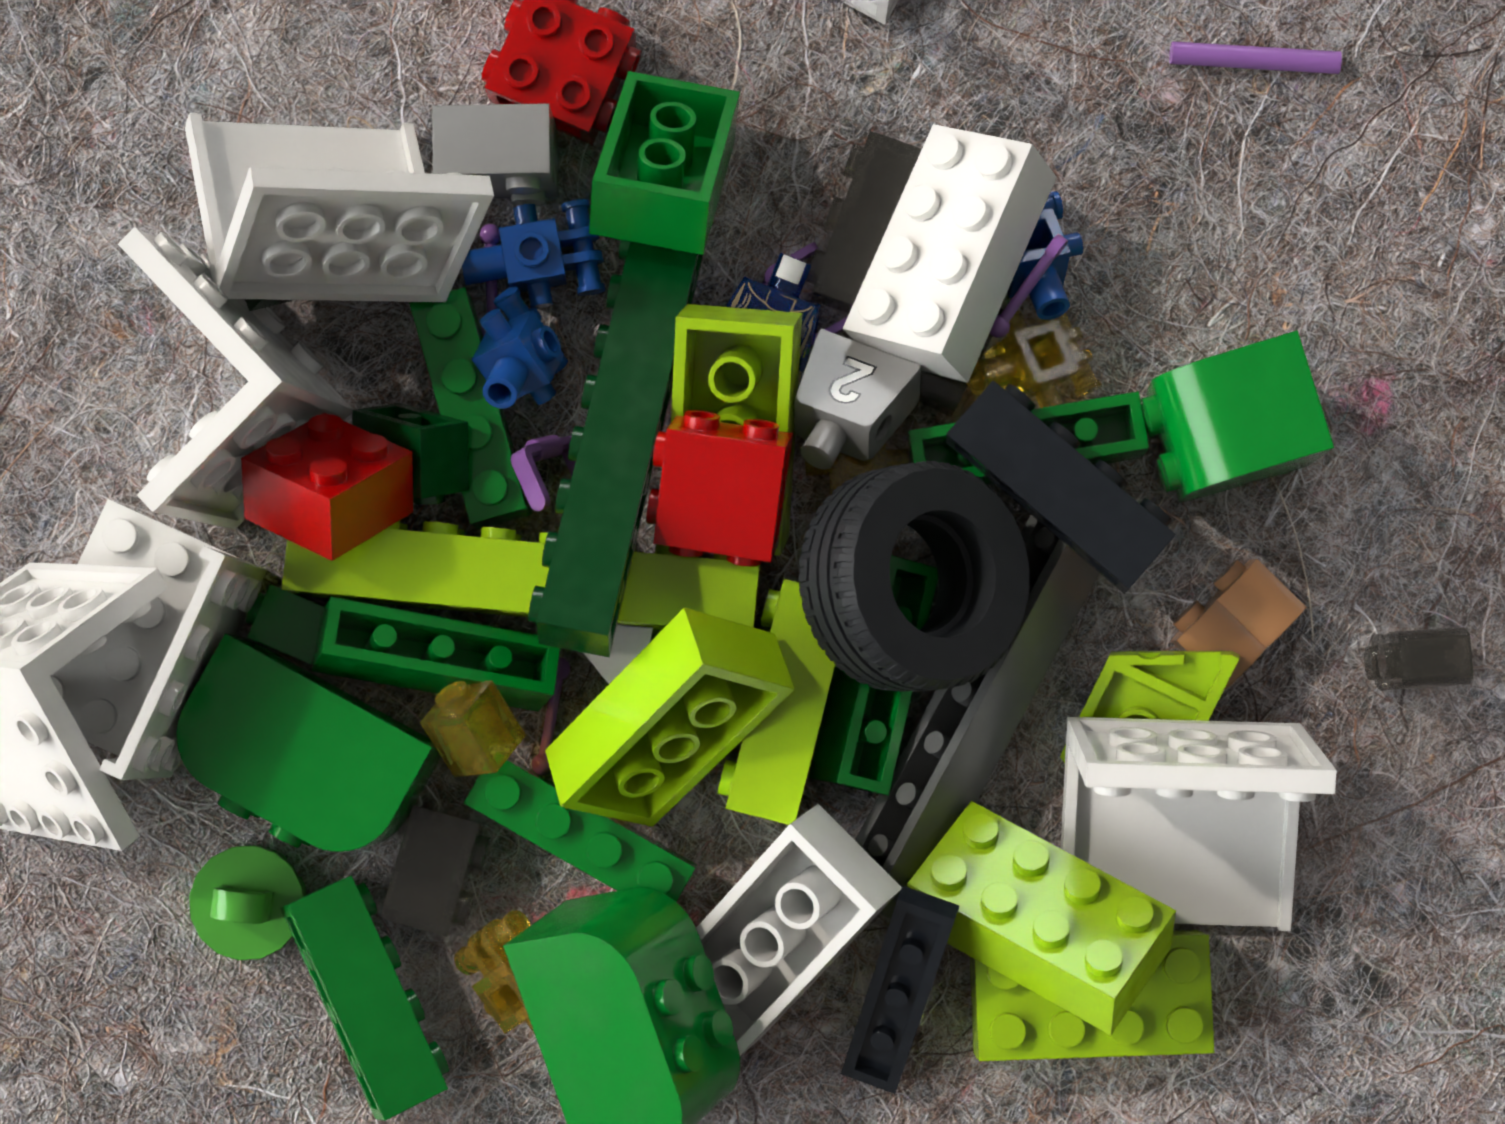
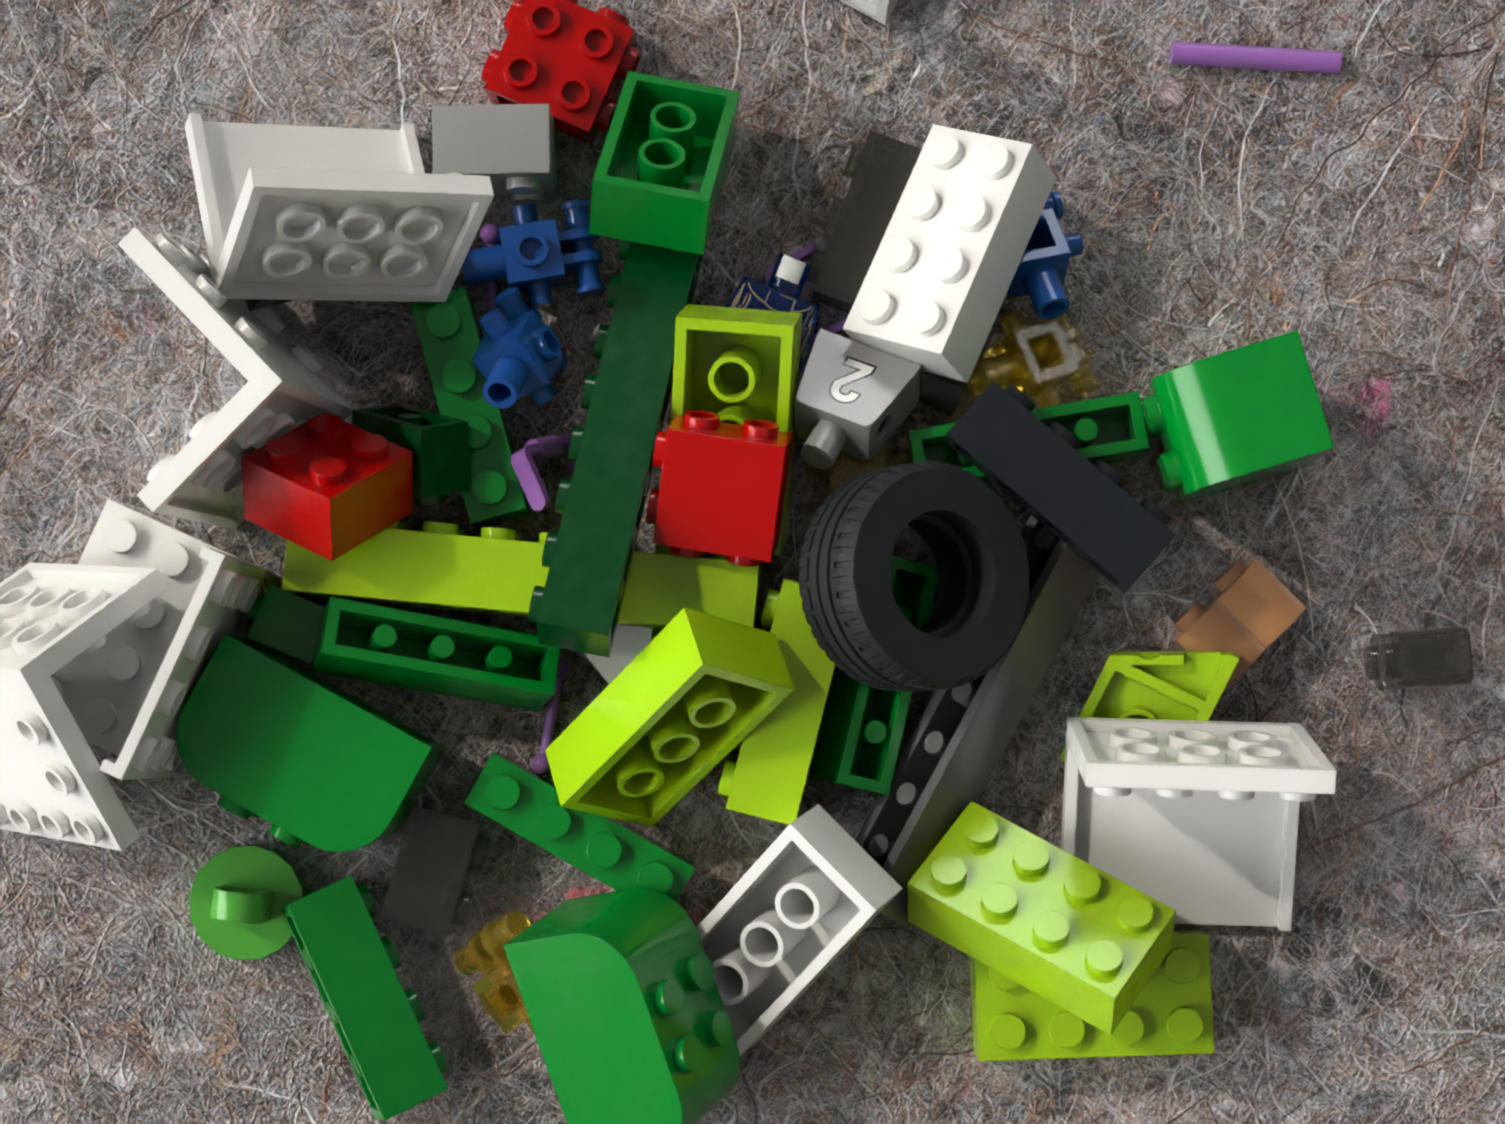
clear yellow brick [420,680,526,777] -> none
black plate [841,886,959,1094] -> none
medium lavender hinge [990,234,1068,338] -> none

